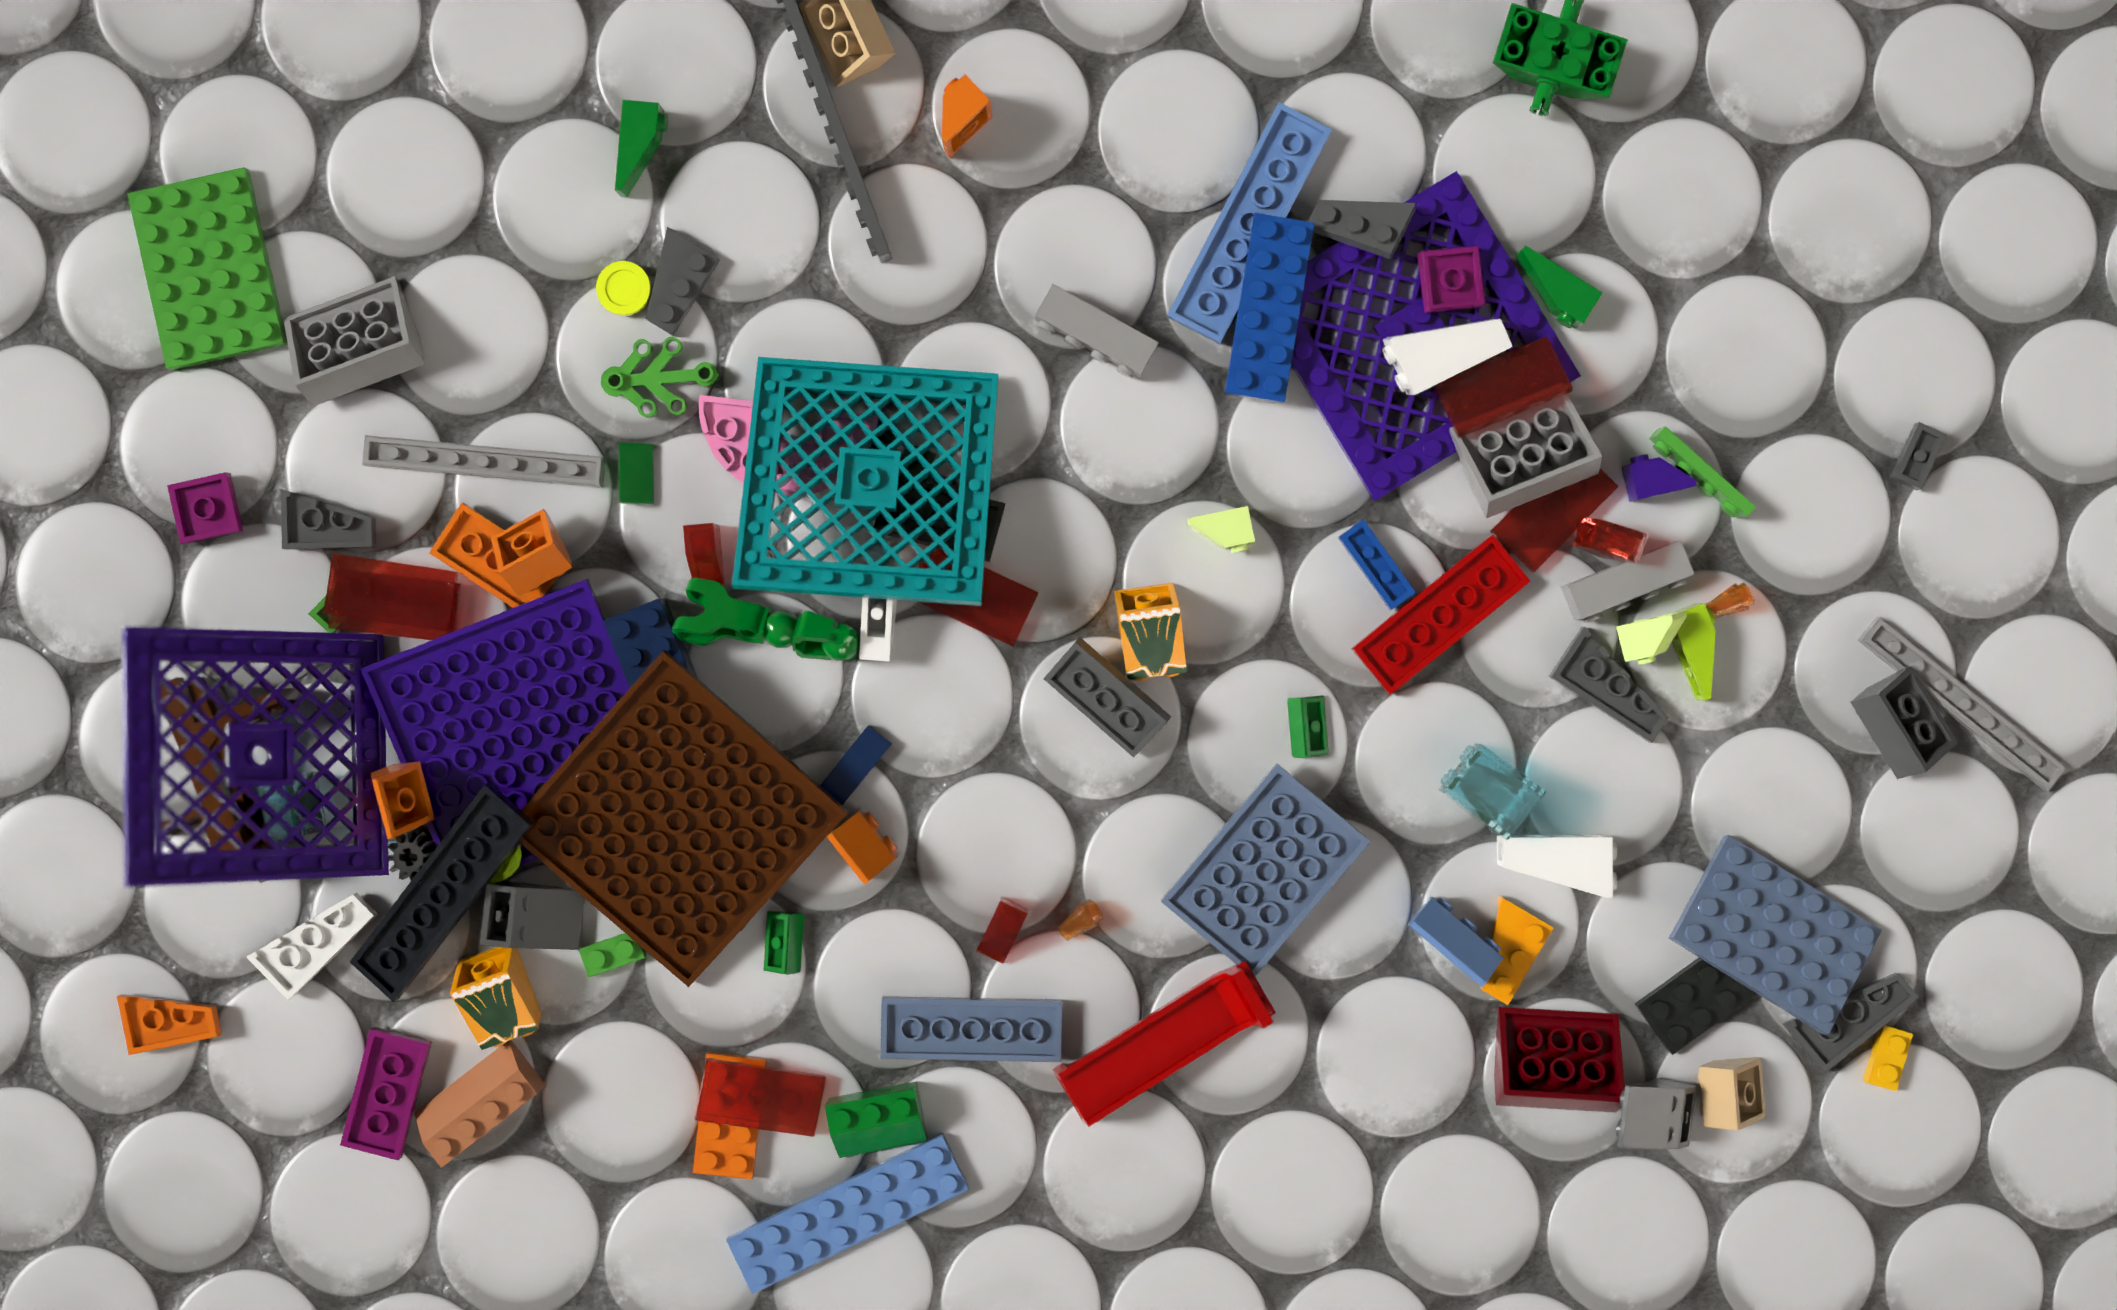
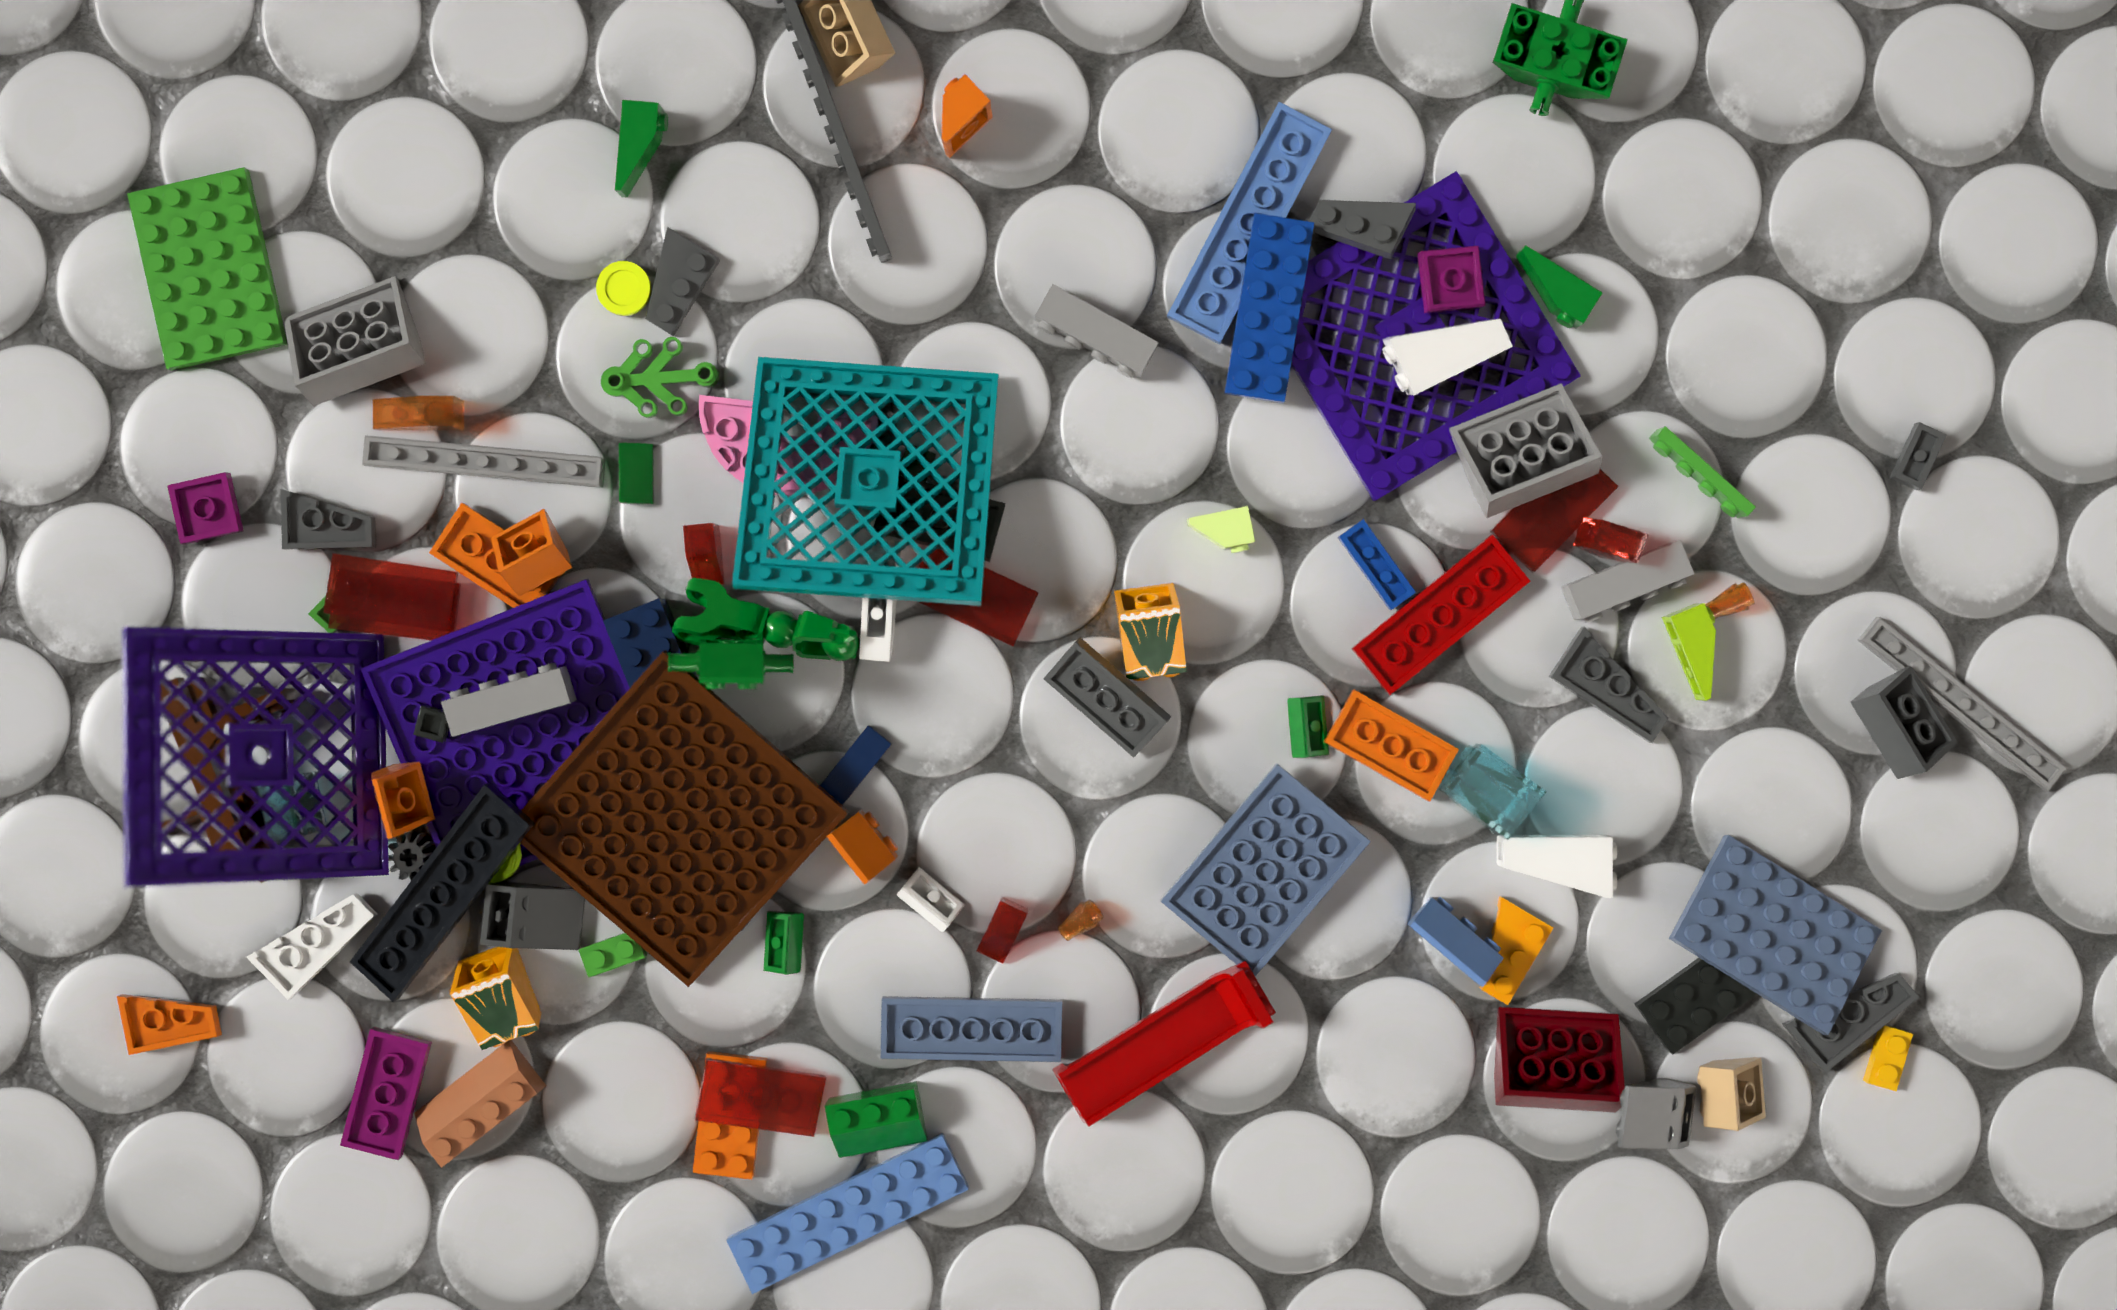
clear red tile [1434,337,1573,438] -> none
yellowish green slope [1616,610,1686,665] -> none
dark purple slope [1621,454,1697,502] -> none
none -> clear orange slope [373,396,464,430]
none -> pearl dark grey tile [413,705,449,743]
none -> light grey brick [441,662,577,737]
none -> green slope [668,639,794,689]
none -> white slope [897,867,965,932]
none -> orange plate [1324,690,1459,802]

